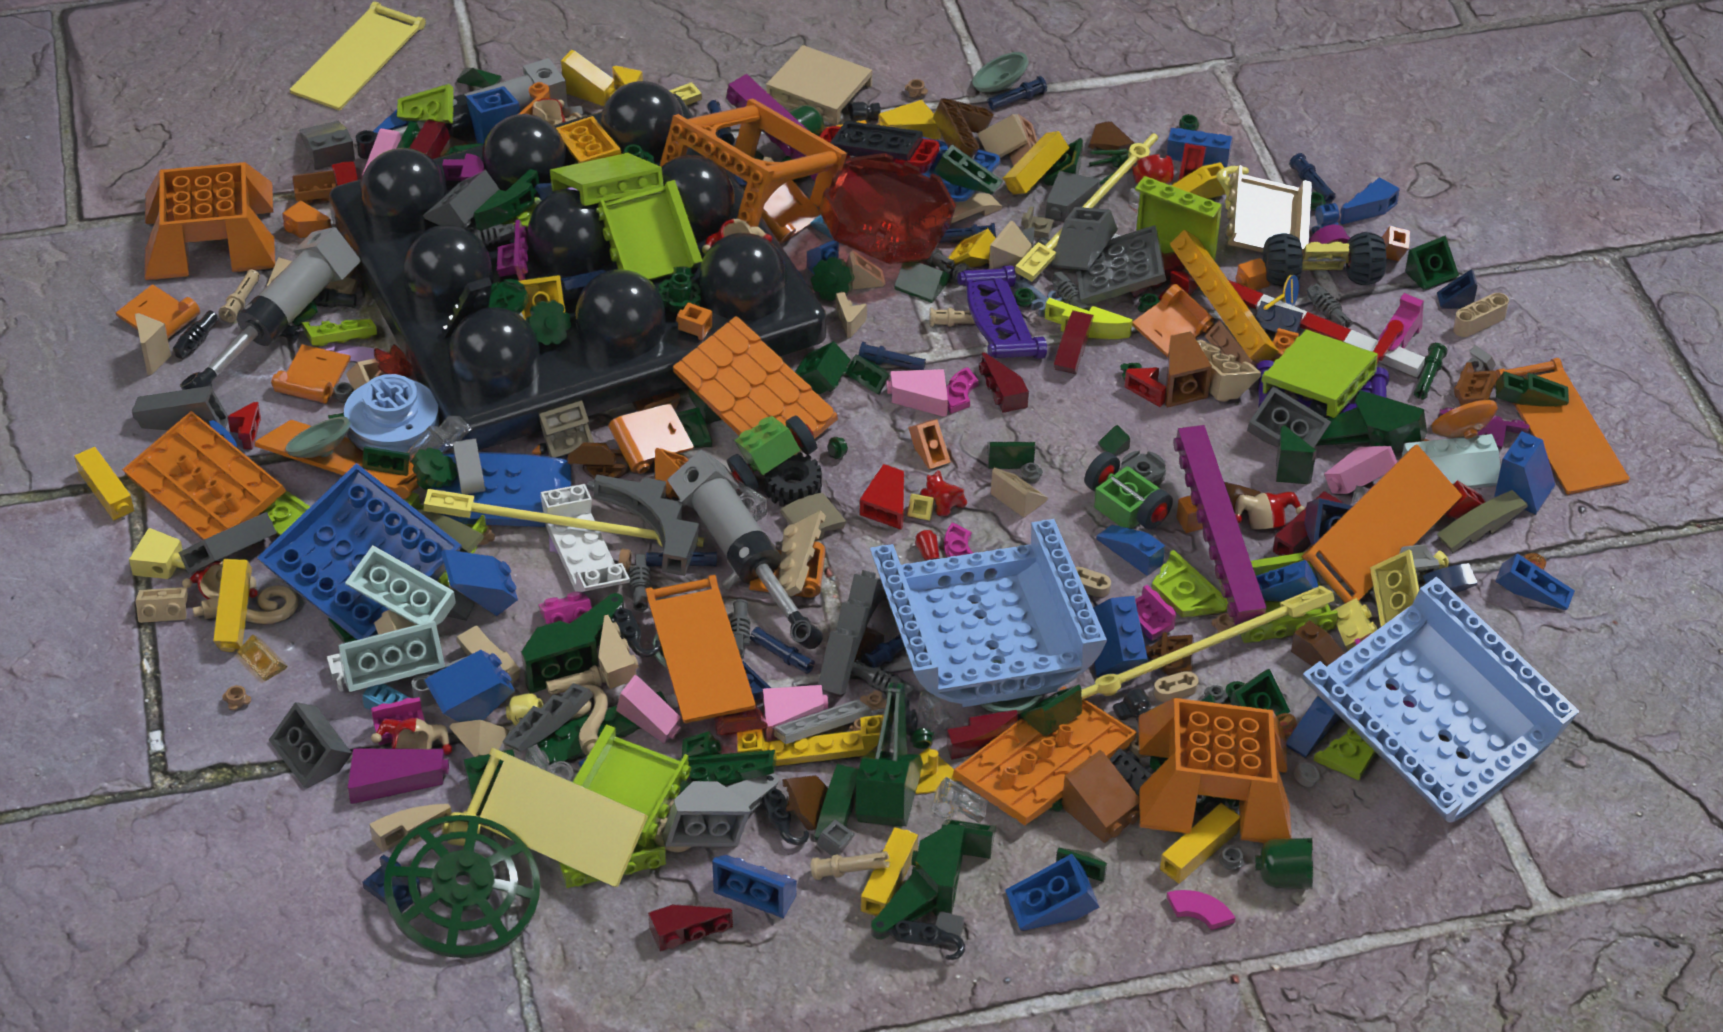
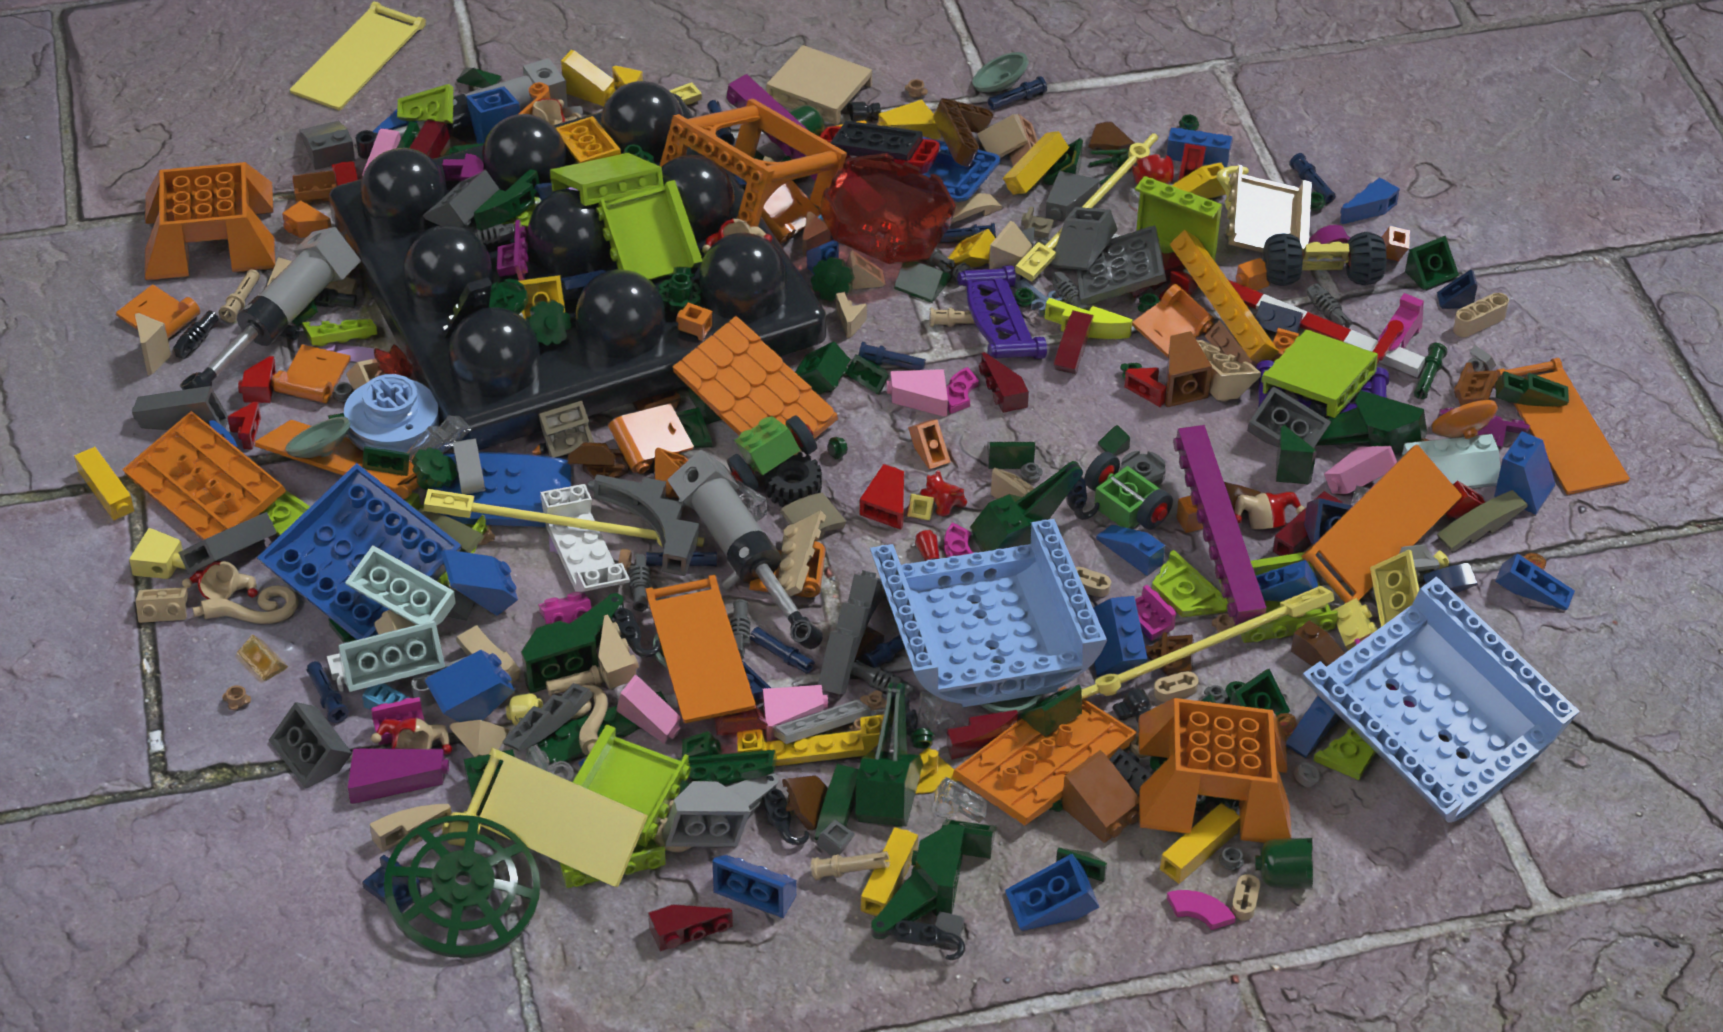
yellow brick [213,559,252,652] -> none
dark green slope [934,145,1003,195] -> none
piece [1264,275,1299,310] -> none
blue leg [1311,203,1340,234] -> none
none -> red slope [238,356,277,403]
none -> dark blue pin [306,661,349,723]
none -> medium nougat slope [802,212,830,256]
none -> dark green slope [970,461,1099,552]
none -> tan beam [1231,874,1260,921]

